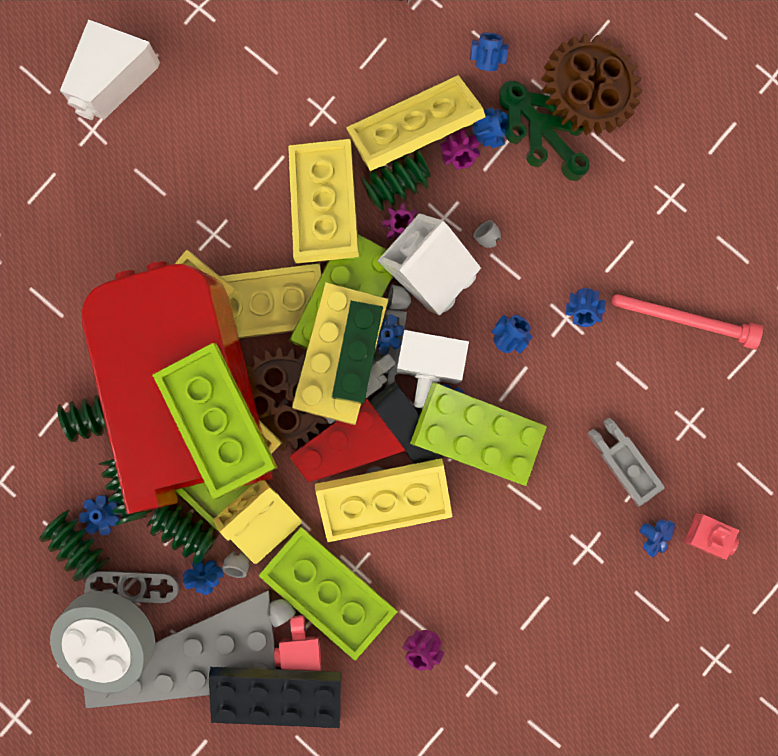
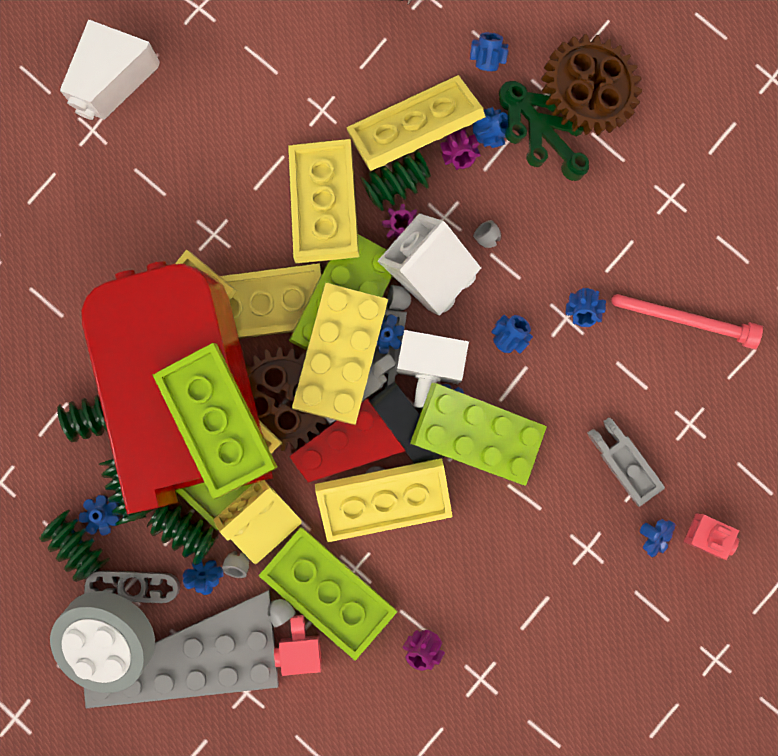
black plate [209,667,341,728] -> none
dark green plate [332,300,383,405] -> none

